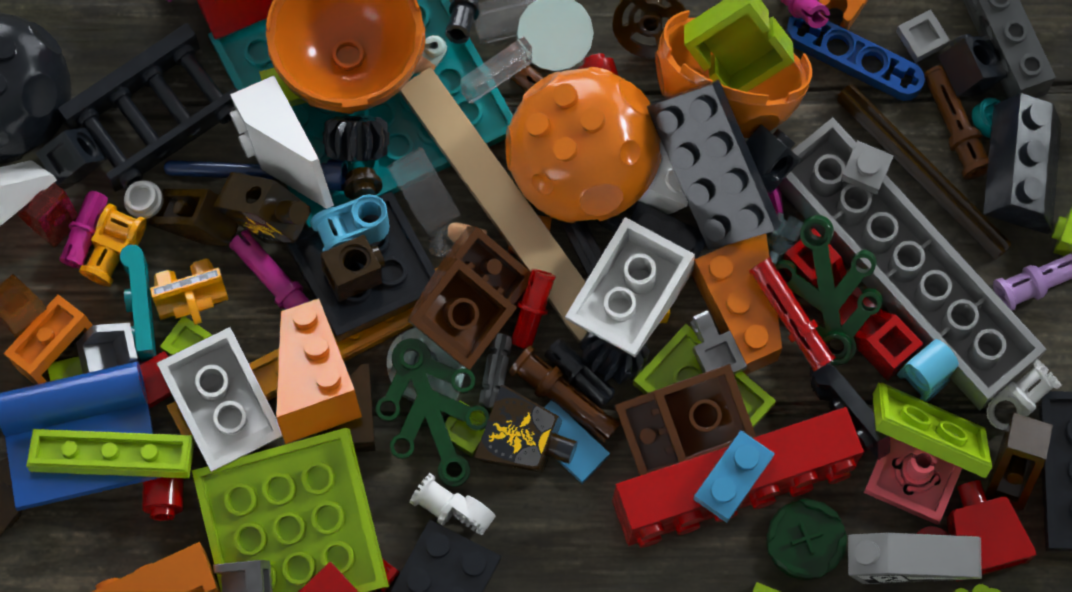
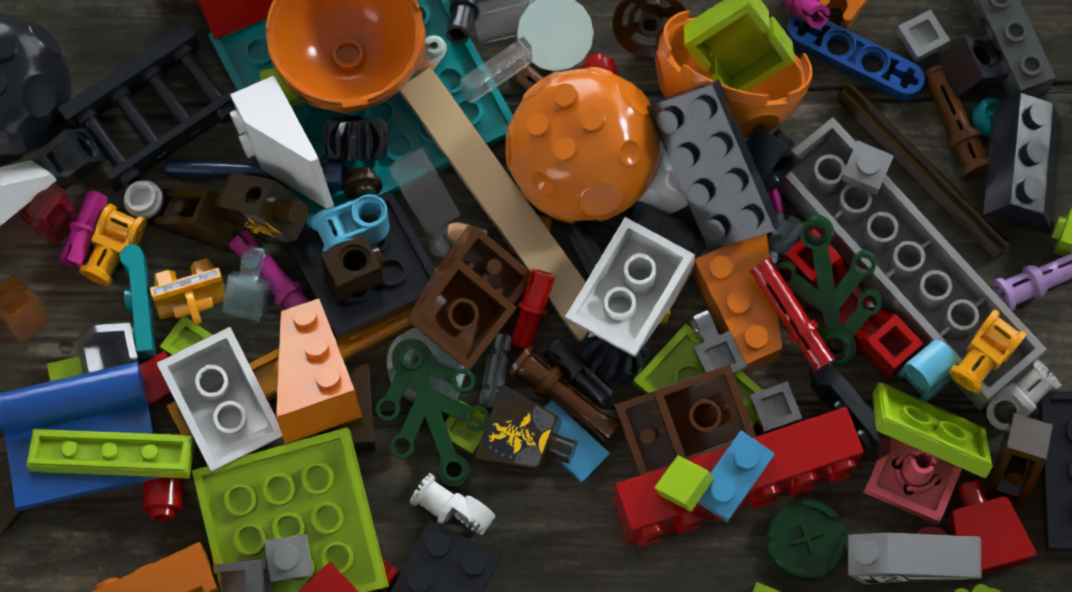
orange panel [3,295,93,385] -> none
none -> clear light blue plate [222,246,270,322]
none -> light grey plate [264,534,314,582]
none -> lime tile [654,455,714,512]
none -> flat silver panel [749,382,802,436]
none -> light orange connector [949,309,1027,394]

